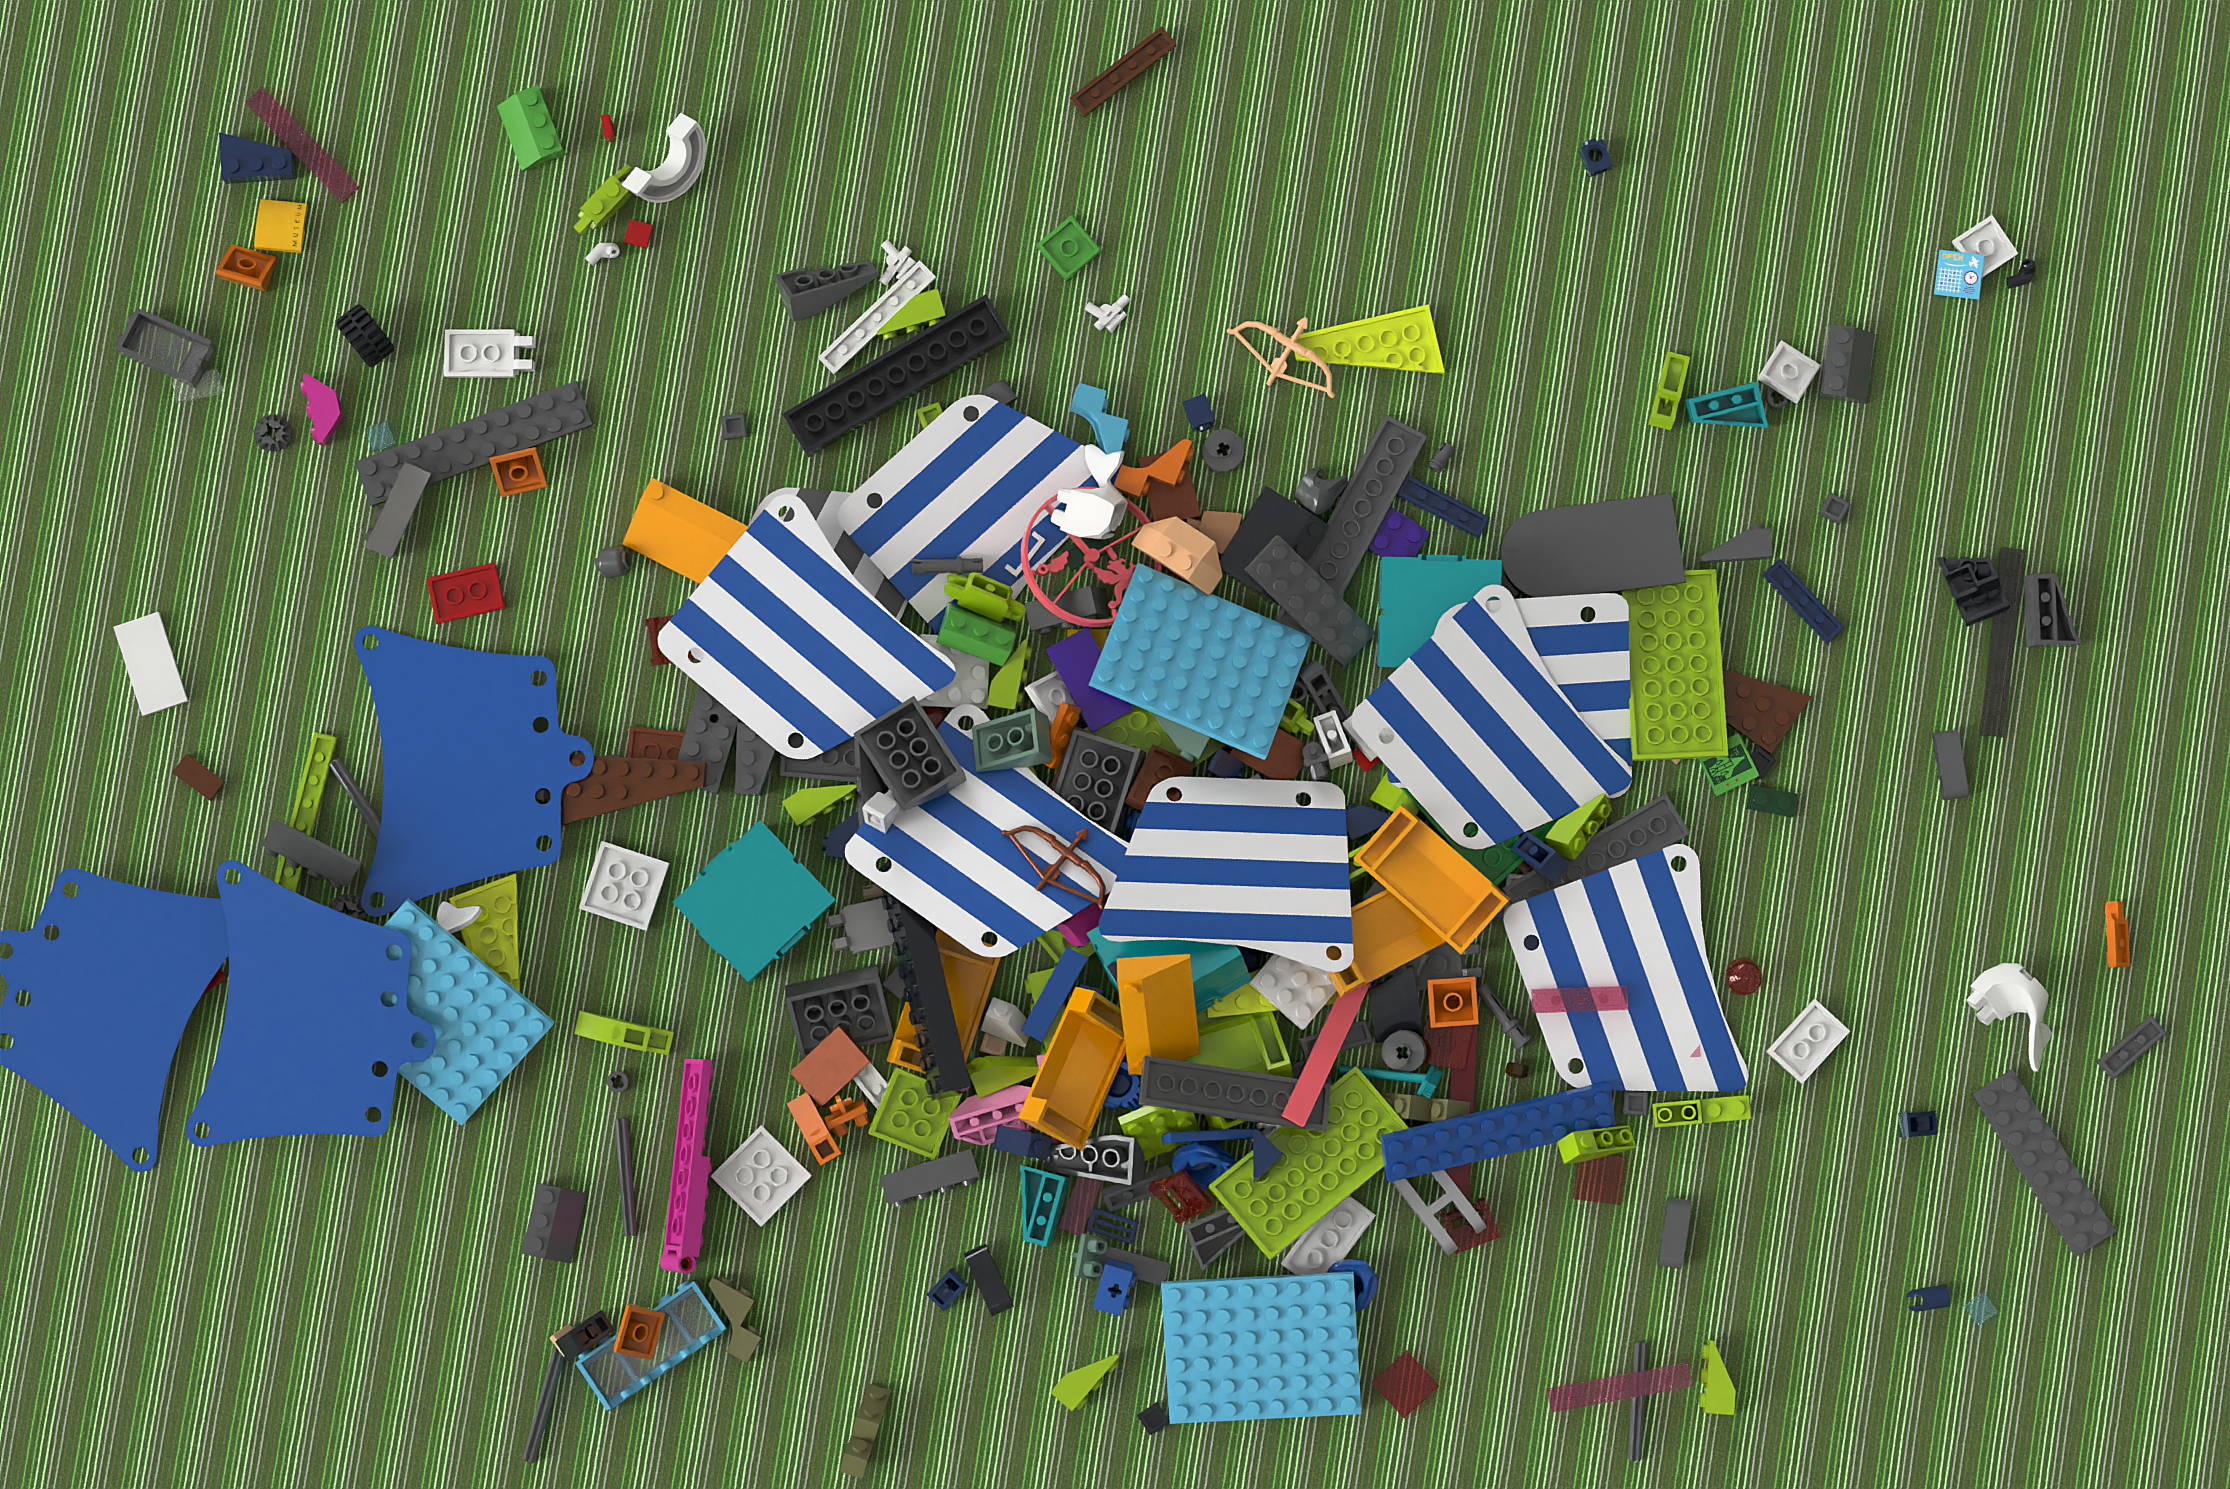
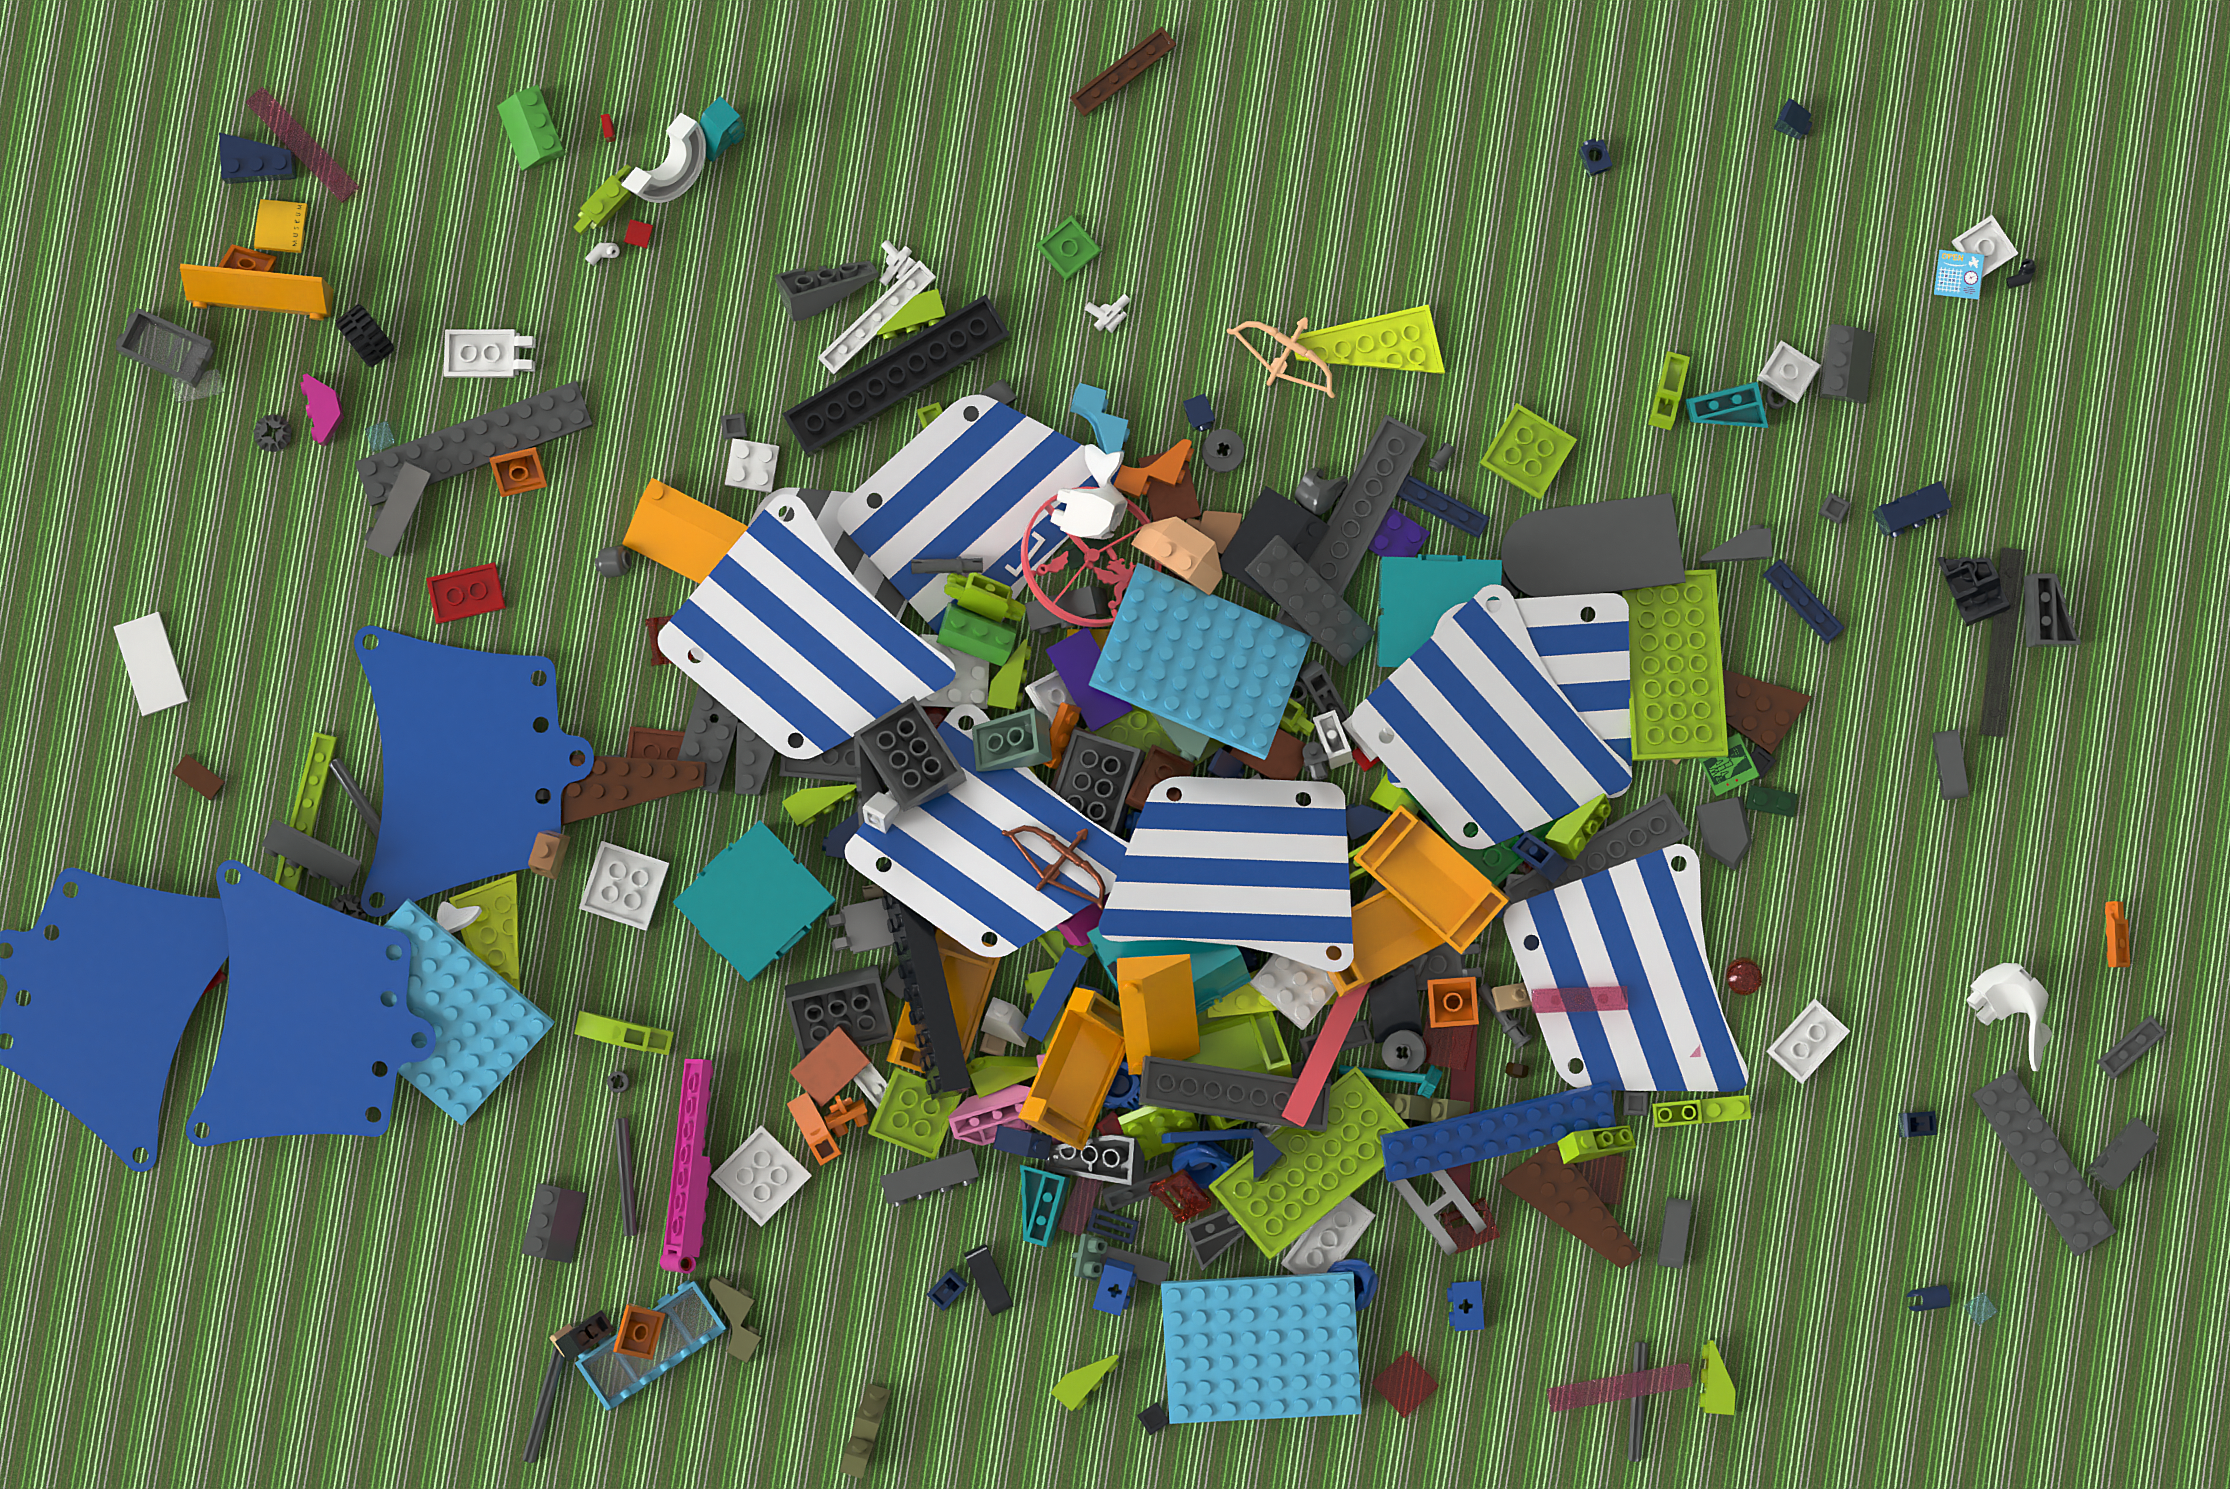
none -> light orange slope [180,264,334,320]
none -> medium nougat torso [528,830,571,880]
none -> teal wedge [699,96,746,162]
none -> white plate [725,439,780,493]
none -> red tile [1095,1111,1124,1136]
none -> blue brick [1447,1280,1484,1331]
none -> lime plate [1480,403,1577,500]
none -> tan plate [1492,982,1533,1012]
none -> reddish brown wing [1498,1142,1641,1269]
none -> dark grey tile [1695,796,1752,871]
none -> dark blue slope [1774,98,1812,140]
none -> dark blue wedge [1873,481,1952,539]
none -> dark grey wedge [2085,1117,2159,1190]

